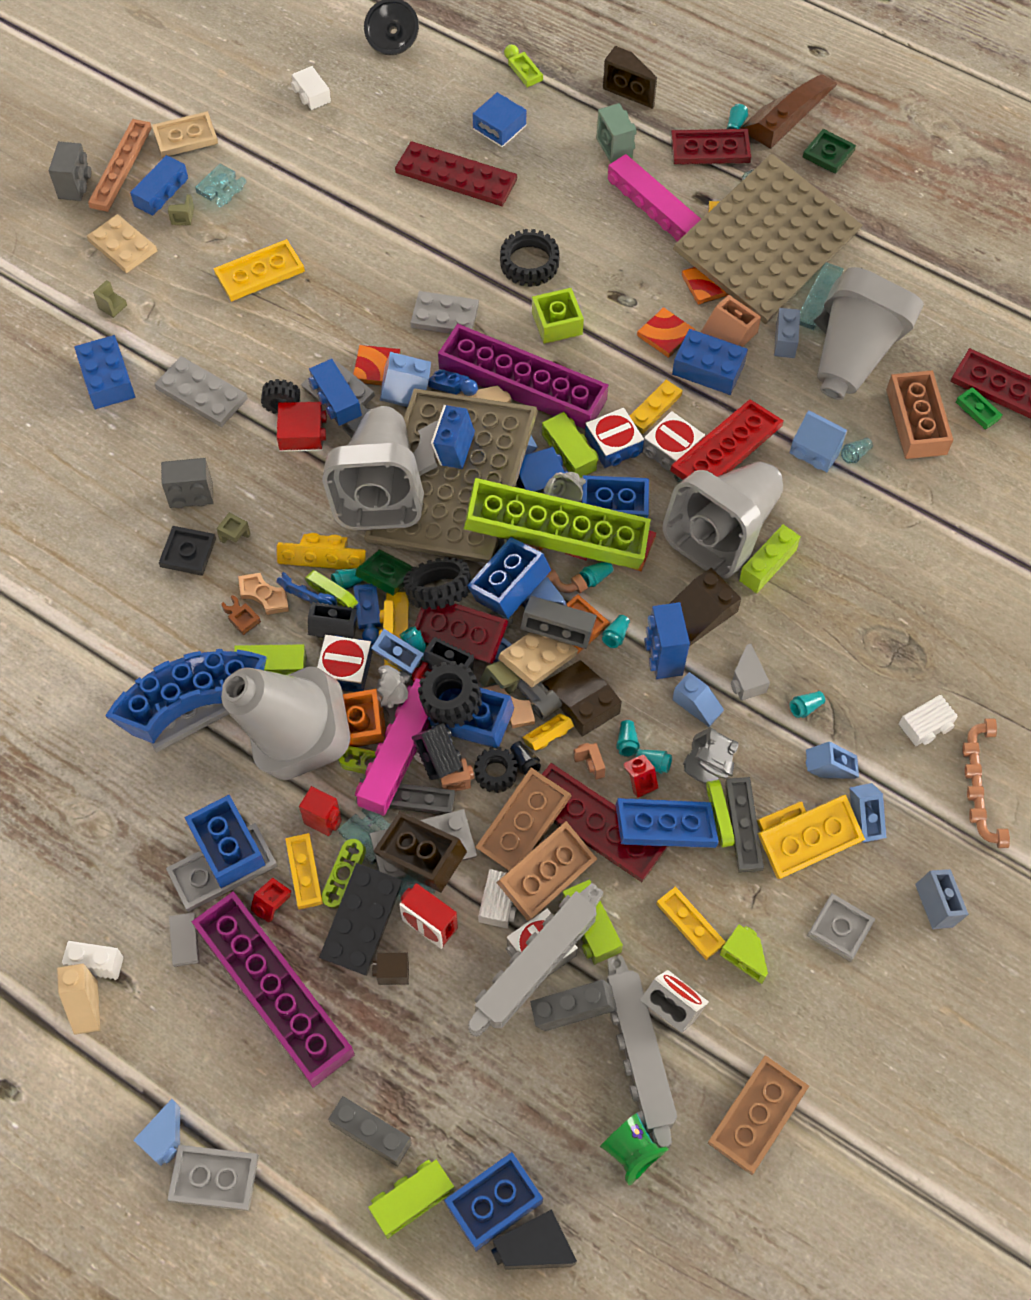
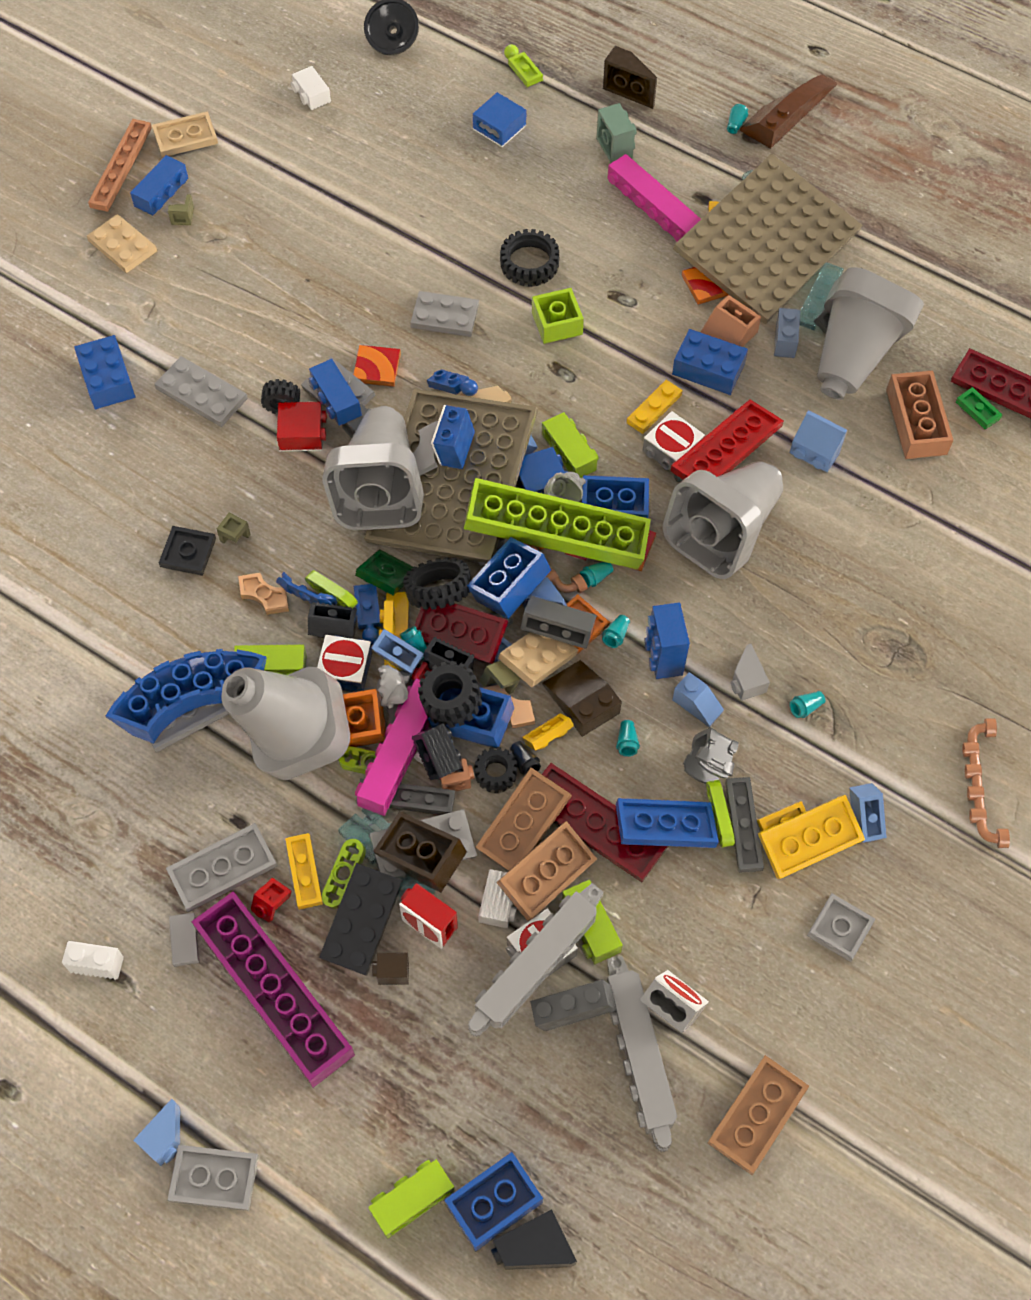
dark grey brick [48,141,92,201] -> none
tan slope [57,963,100,1035] -> none
olive panel [93,280,127,318] -> none
dark grey brick [161,458,214,508] -> none
blue brick [184,795,266,889] -> none
clear light blue plate [195,164,247,207] -> none
yellow plate [213,239,305,302] -> none
dark orange plate [221,595,261,635] -> none
yellow bracket [277,533,366,569] -> none
red brick [299,786,342,836] -> none
dark grey brick [328,1096,412,1167] -> none
teal cone [331,568,364,590] -> none
medium blue slope [380,352,431,407] -> none
dark red plate [395,141,517,207] -> none
magenta brick [438,323,609,429] -> none
dark grey piece [517,679,562,720] -> none
nougat bracket [574,743,605,780] -> none
piece [585,408,644,468] -> none
green hat [600,1114,669,1186] -> none
red bracket [623,755,659,798] -> none
teal cone [636,749,672,774] -> none
tile [637,307,695,358] -> none
yellow plate [656,886,726,960] -> none
dark brown slope [669,567,741,646] -> none
dark red plate [671,129,751,164] -> none
lime slope [720,924,768,984] -> none
lime brick [739,524,801,594] -> none
dark green plate [802,129,856,174] -> none
medium blue slope [806,741,859,779] -> none
clear light blue cone [841,438,873,464] -> none
white brick [899,695,958,746] -> none
sand blue brick [915,869,969,929] -> none

